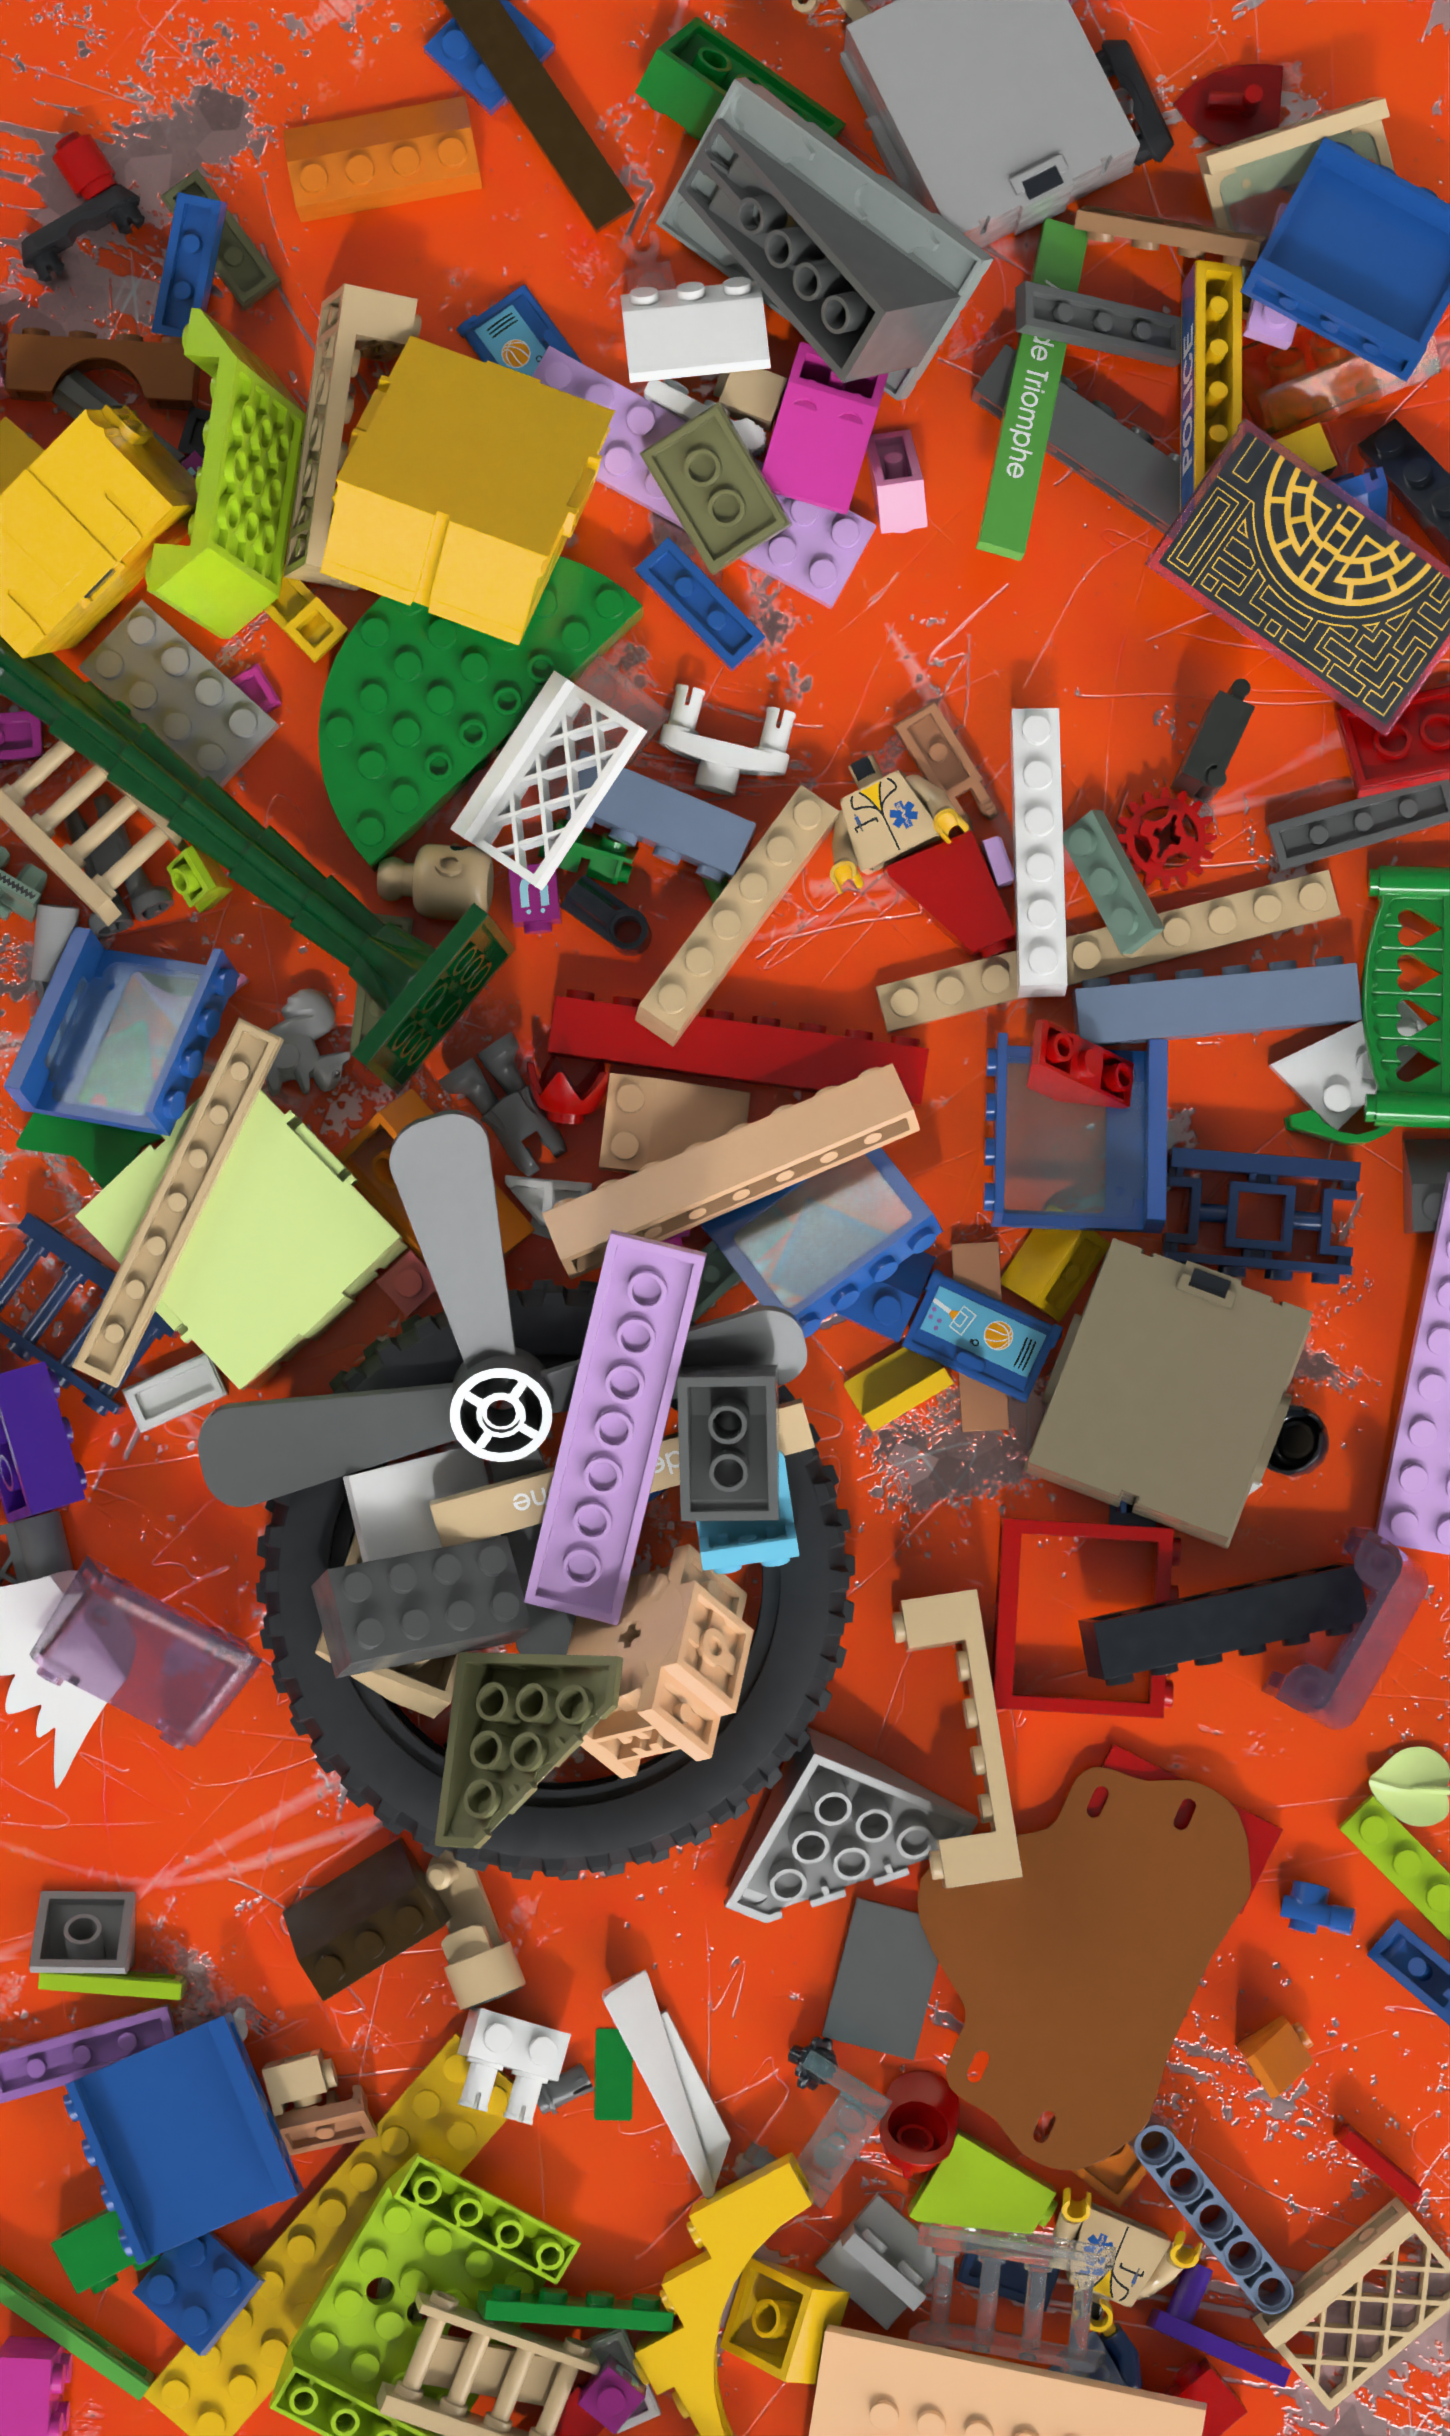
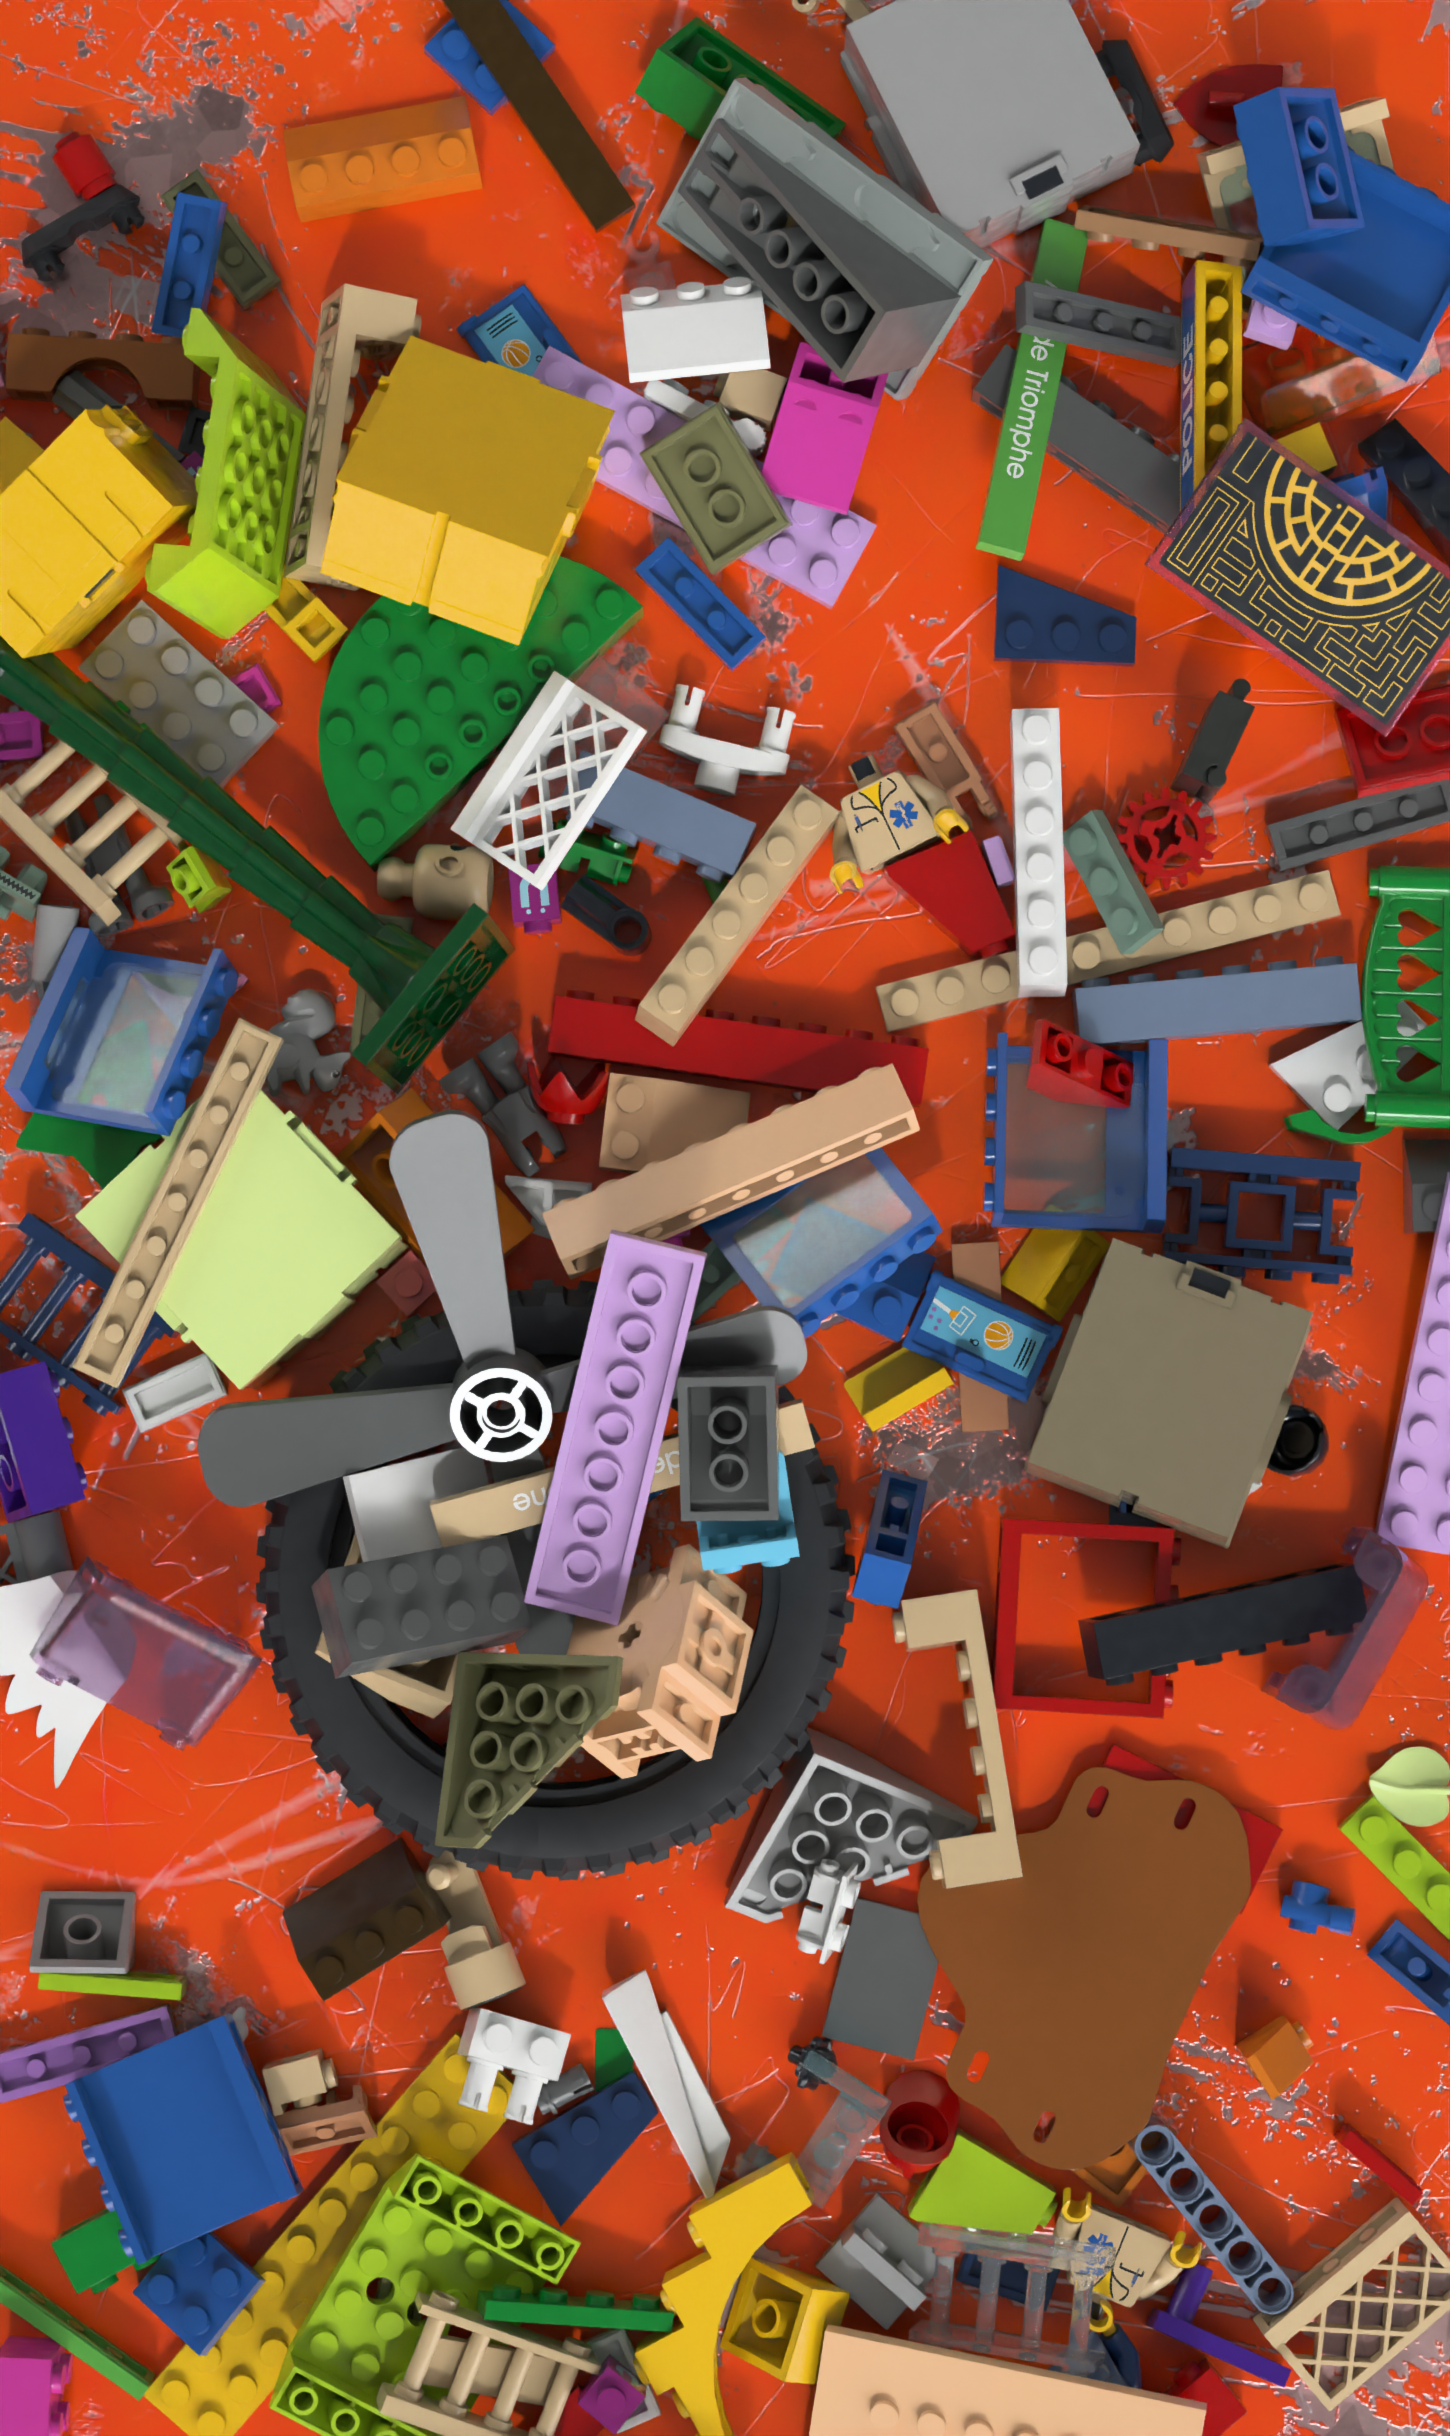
bright pink slope [866,429,928,534] -> none
none -> dark blue wing [512,2068,659,2227]
none -> white hinge [796,1859,861,1964]
none -> blue slope [852,1469,928,1609]
none -> dark blue wing [994,565,1137,667]
none -> blue slope [1233,87,1365,246]

